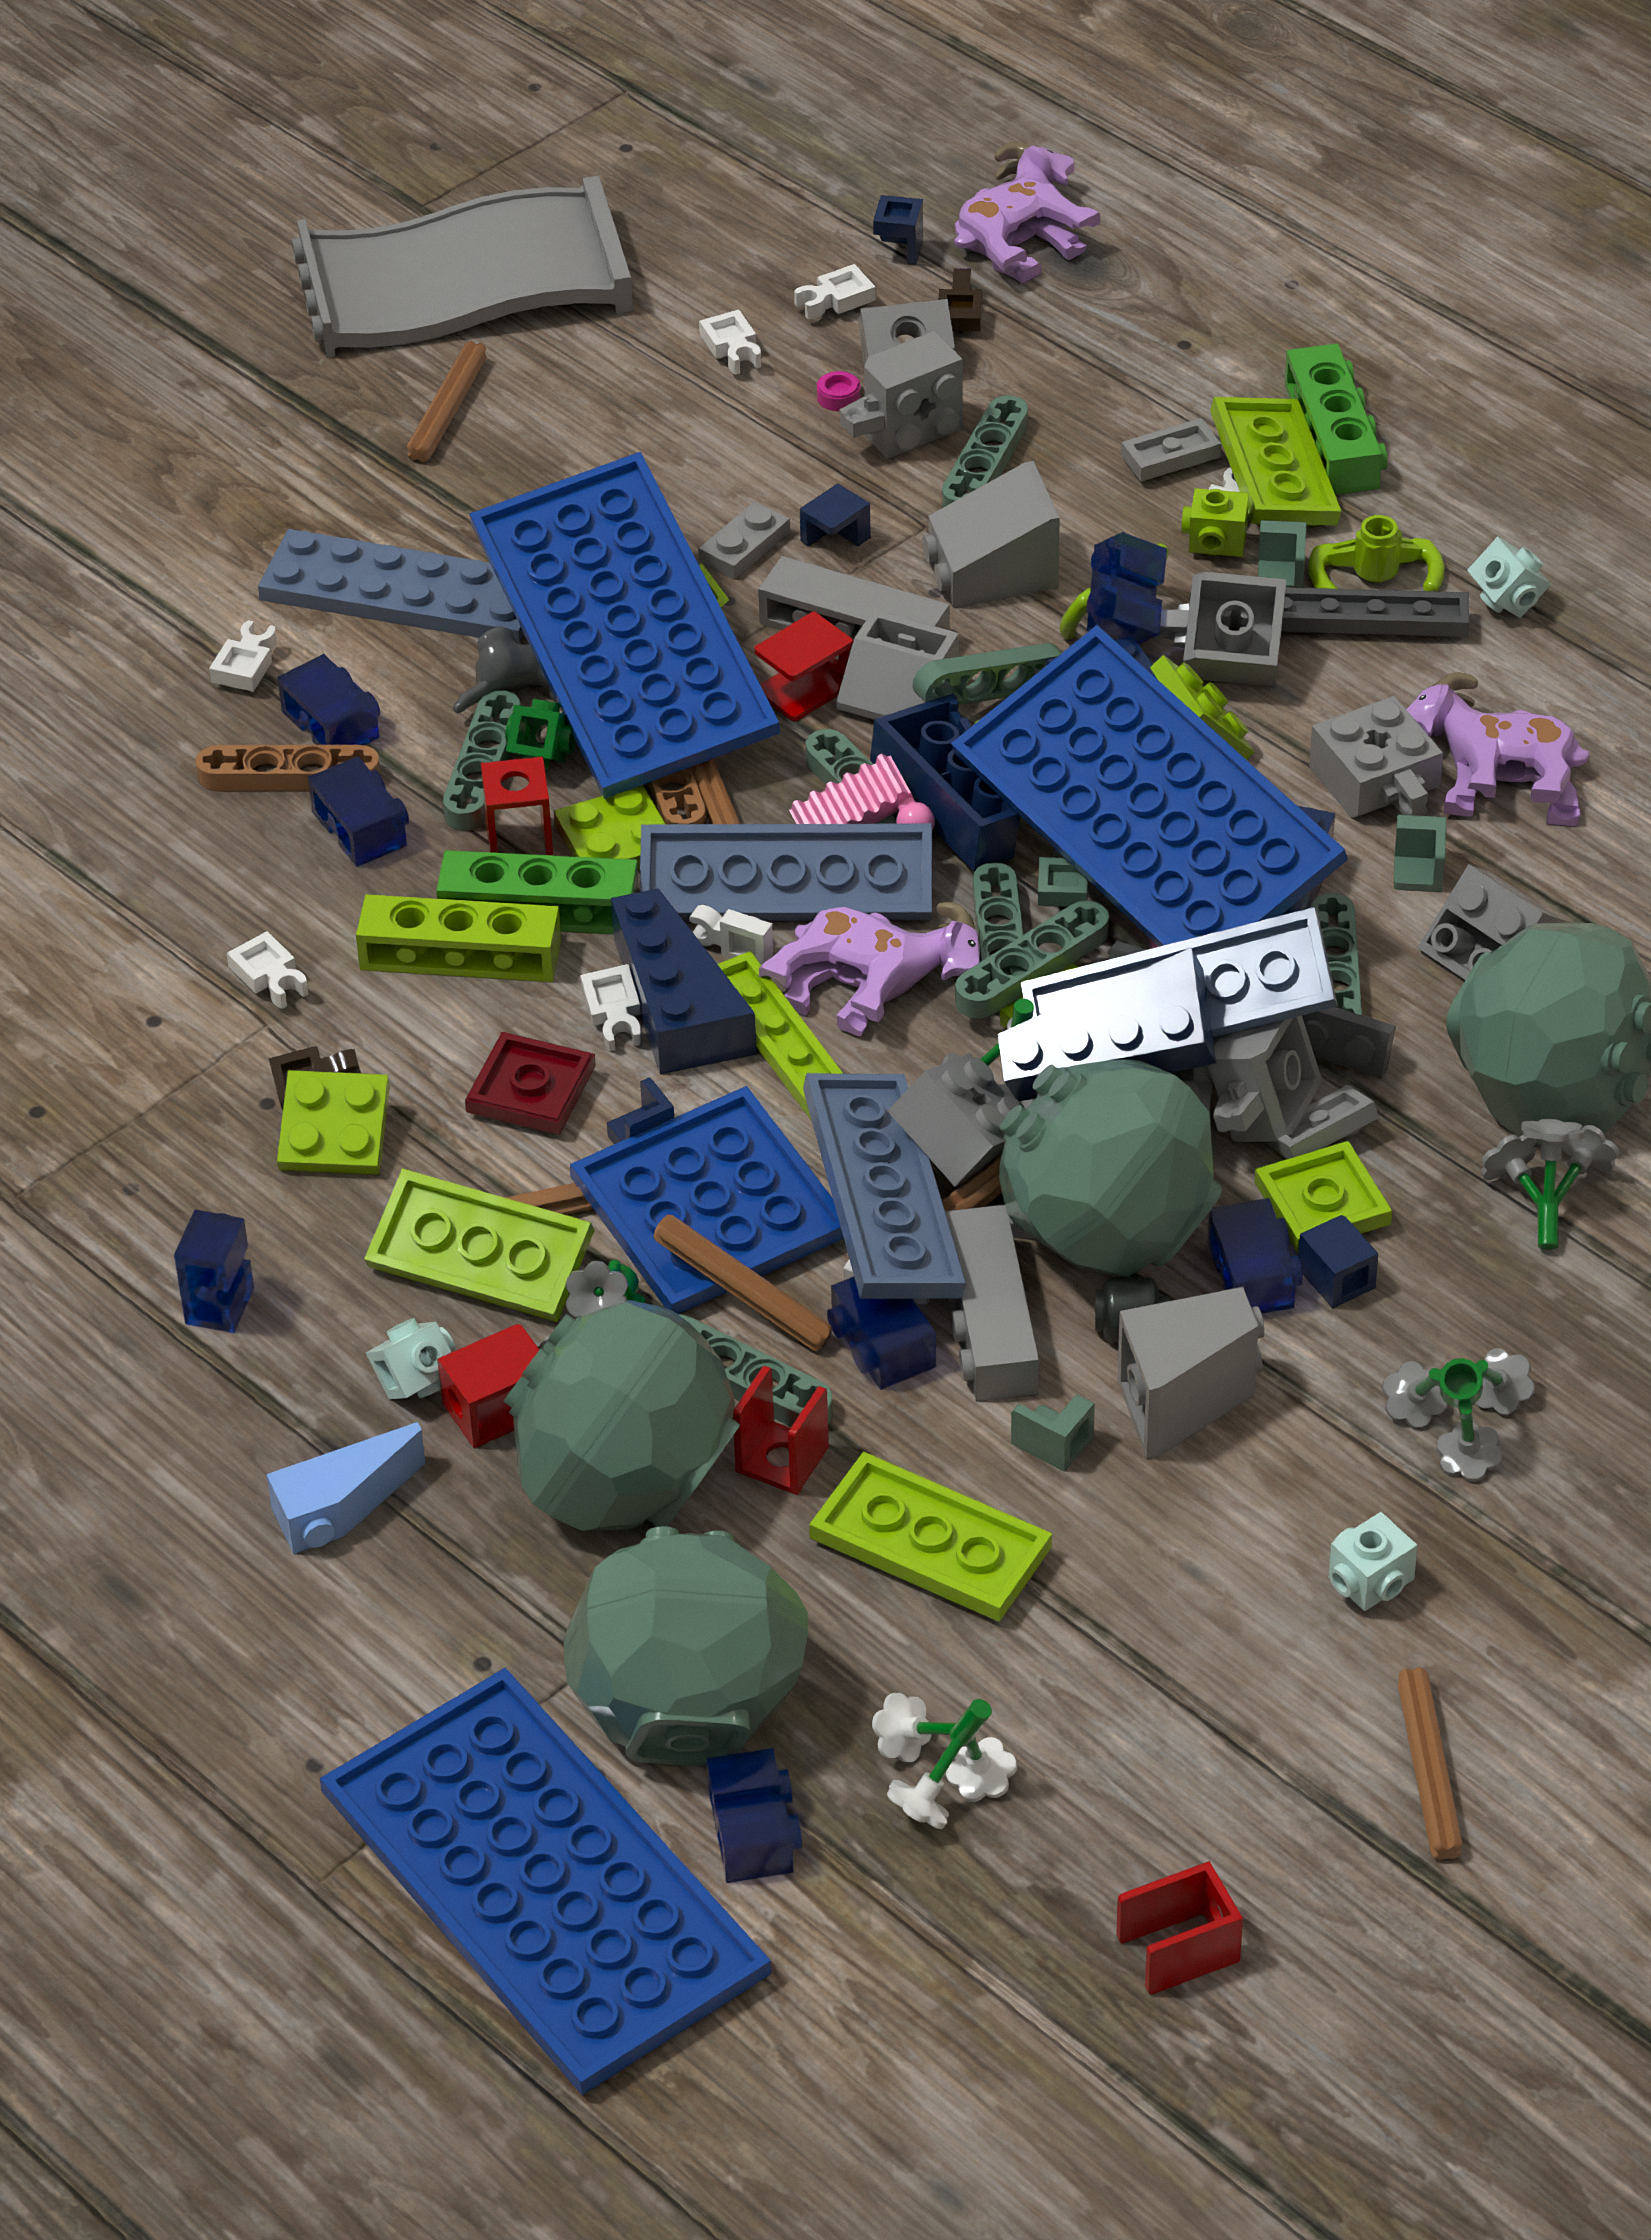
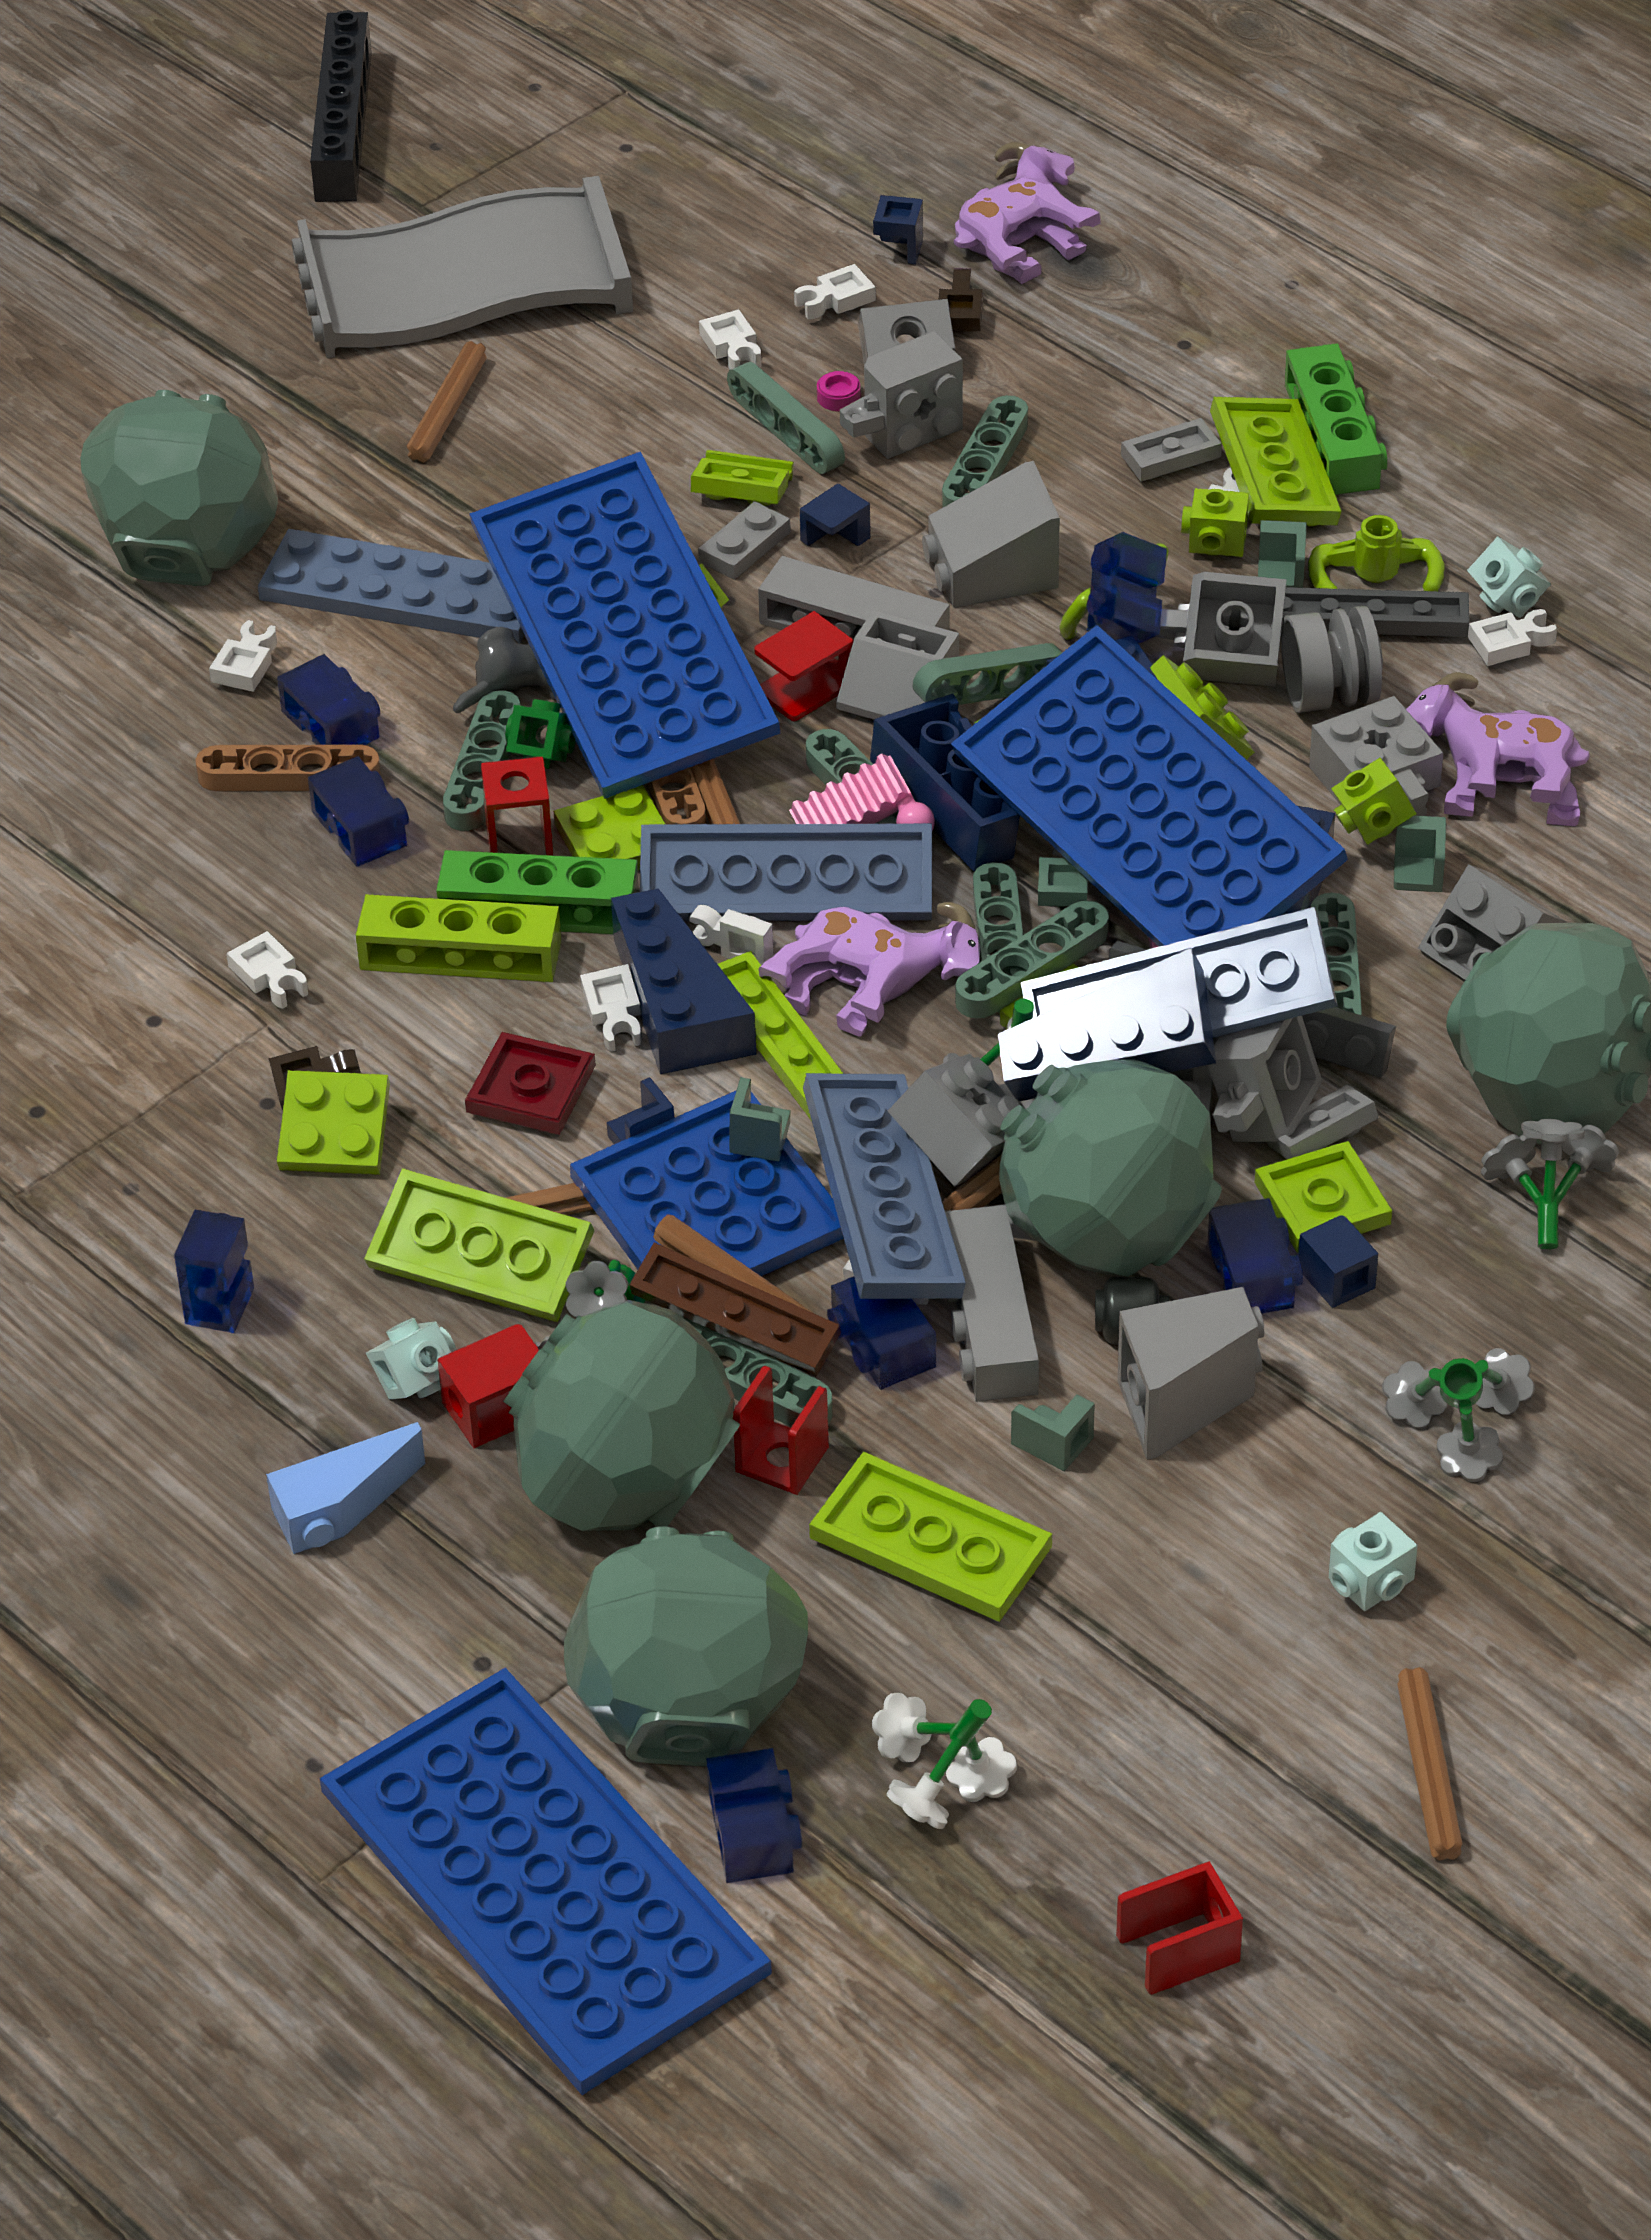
none -> sand green rock [80,390,278,586]
none -> black brick [310,10,372,202]
none -> reddish brown plate [629,1242,841,1377]
none -> lime plate [690,450,794,506]
none -> sand green beam [727,362,845,474]
none -> sand green panel [729,1077,791,1161]
none -> light grey wheel [1281,606,1383,713]
none -> lime brick [1331,758,1417,845]
none -> white plate [1468,609,1557,666]

